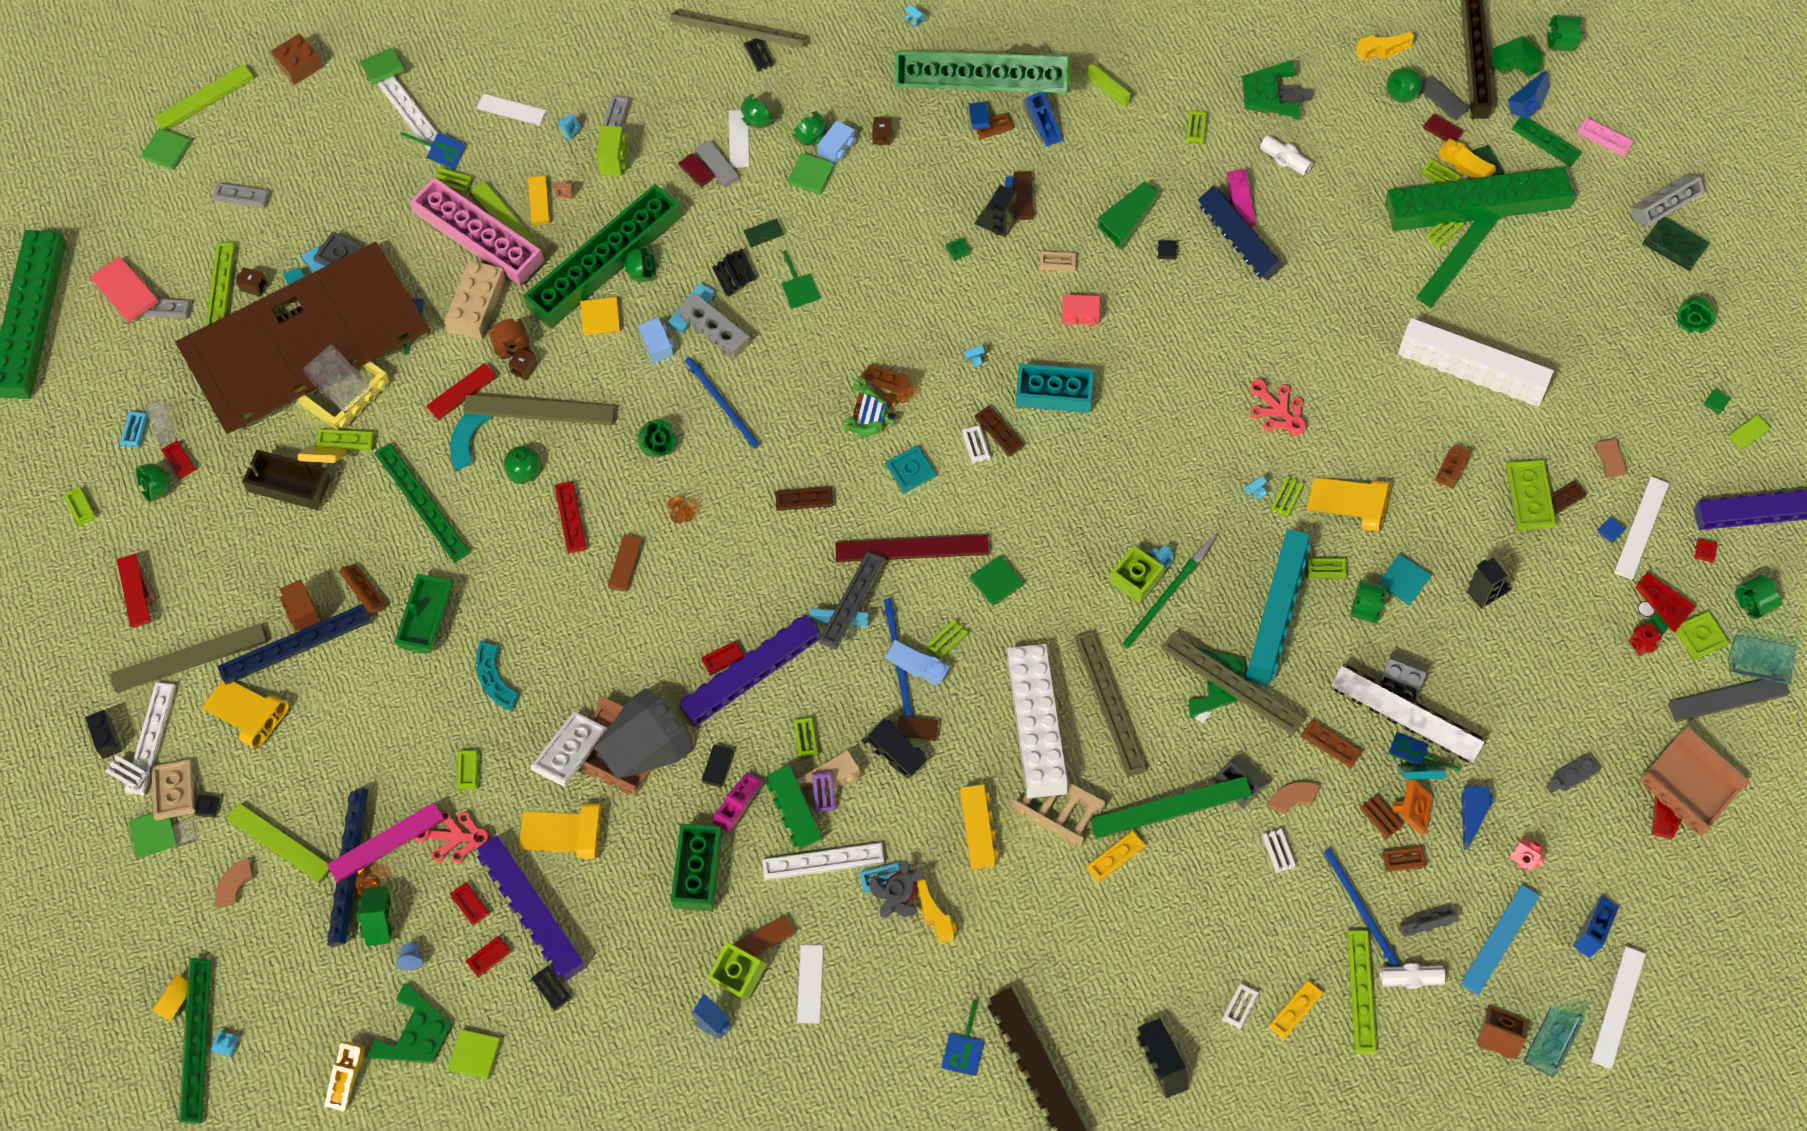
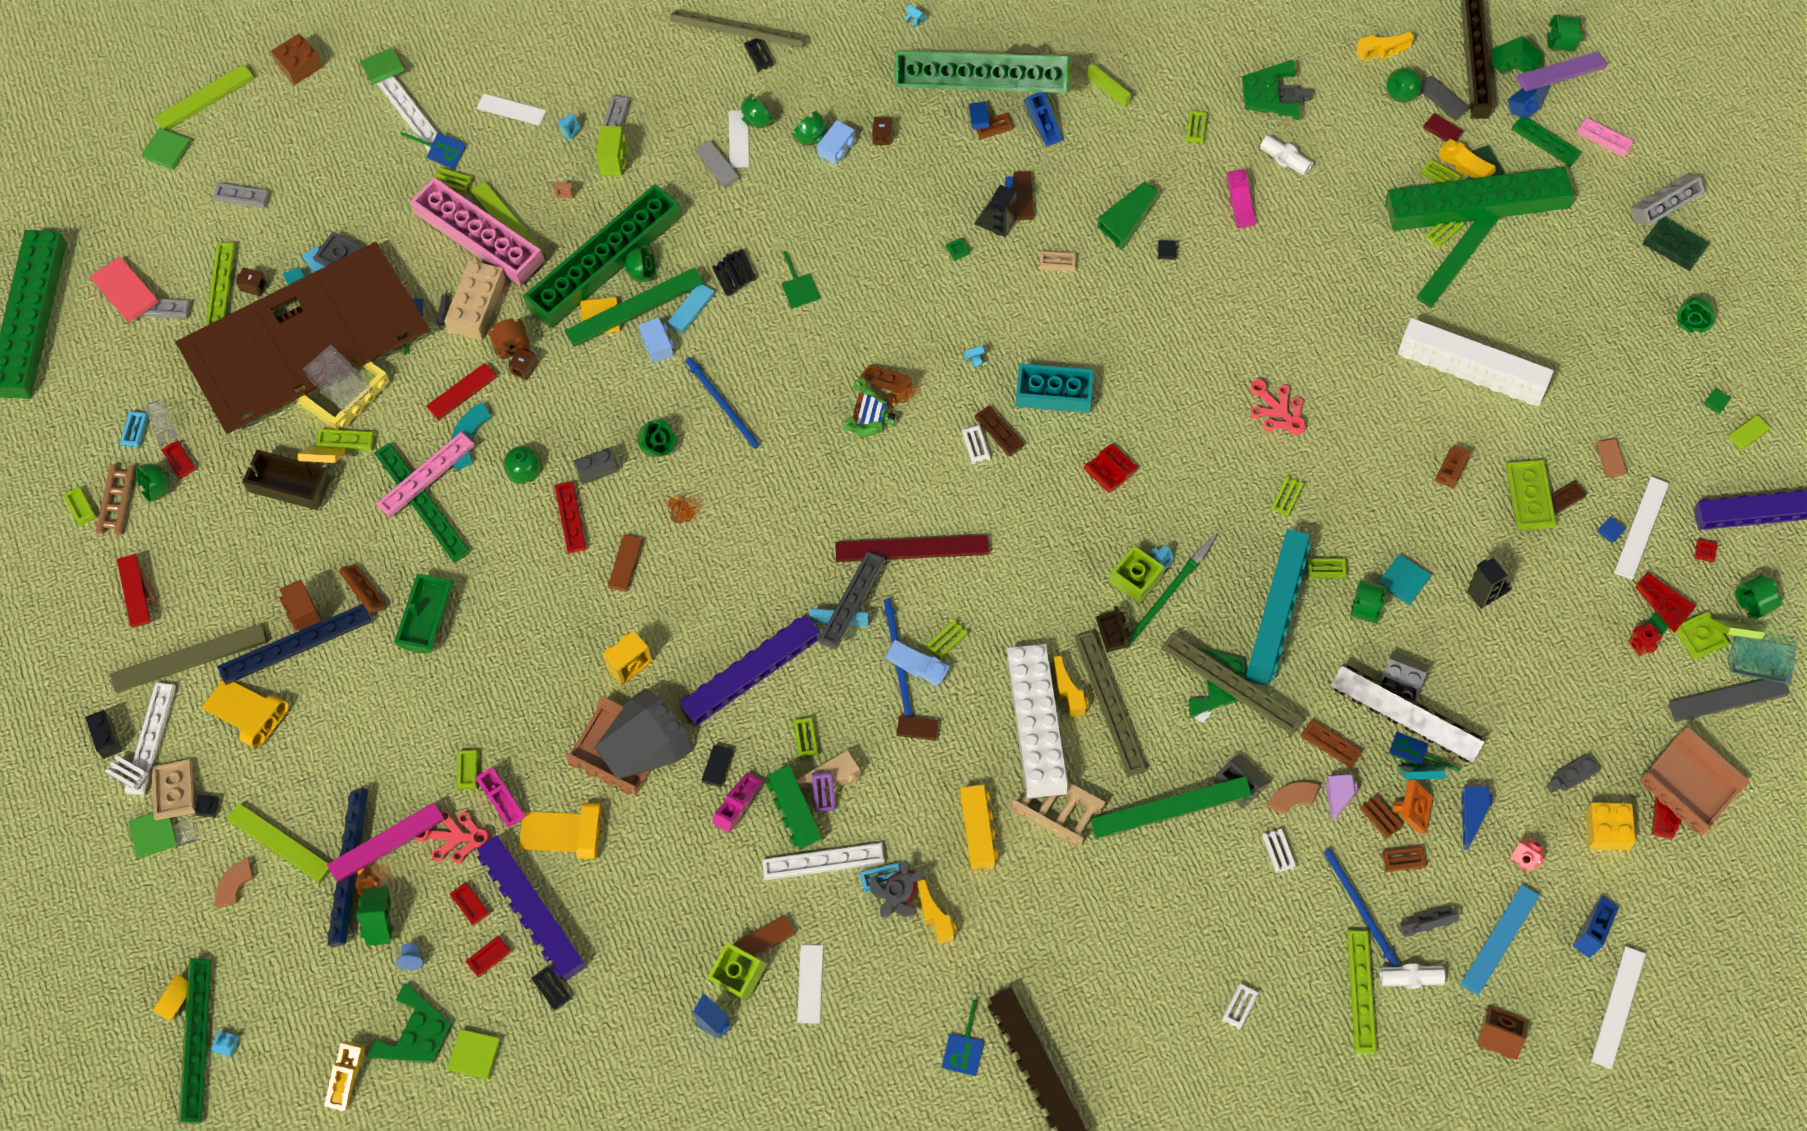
olive tile [463,395,614,425] -> none
teal tile [476,641,520,712] -> none
yellow tile [528,176,550,226] -> none
white tile [531,711,607,787] -> none
green brick [671,824,722,911] -> none
dark red tile [678,153,715,188] -> none
light grey brick [679,293,749,359] -> none
red tile [701,641,744,676] -> none
clear green tile [743,218,784,248] -> none
reddish brown tile [775,487,833,511] -> none
bright green tile [788,152,834,194] -> none
black wedge [861,718,927,779] -> none
teal tile [885,445,936,494] -> none
green tile [970,556,1024,606] -> none
coral brick [1062,295,1100,325] -> none
yellow tile [1086,830,1146,883] -> none
black wedge [1136,1018,1189,1099] -> none
dark blue brick [1198,185,1284,280] -> none
medium azure tile [1243,476,1267,499] -> none
yellow tile [1268,979,1324,1040] -> none
yellow piece [1306,477,1391,532] -> none
clear light blue slope [1524,1008,1585,1078] -> none
white sticker [1638,601,1655,617] -> none
none -> medium nougat bar [96,464,136,535]
none -> bright pink tile [376,432,475,518]
none -> dark grey piece [437,289,449,331]
none -> dark pink slope [475,767,525,828]
none -> green tile [564,267,703,347]
none -> dark grey brick [574,447,618,485]
none -> yellow brick [603,630,652,686]
none -> yellow slope [1053,656,1089,717]
none -> red slope [1083,443,1139,494]
none -> dark brown bracket [1095,606,1131,653]
none -> lavender slope [1325,775,1357,821]
none -> medium lavender tile [1516,52,1607,91]
none -> yellow brick [1586,802,1635,850]
none -> lime tile [1708,618,1765,639]

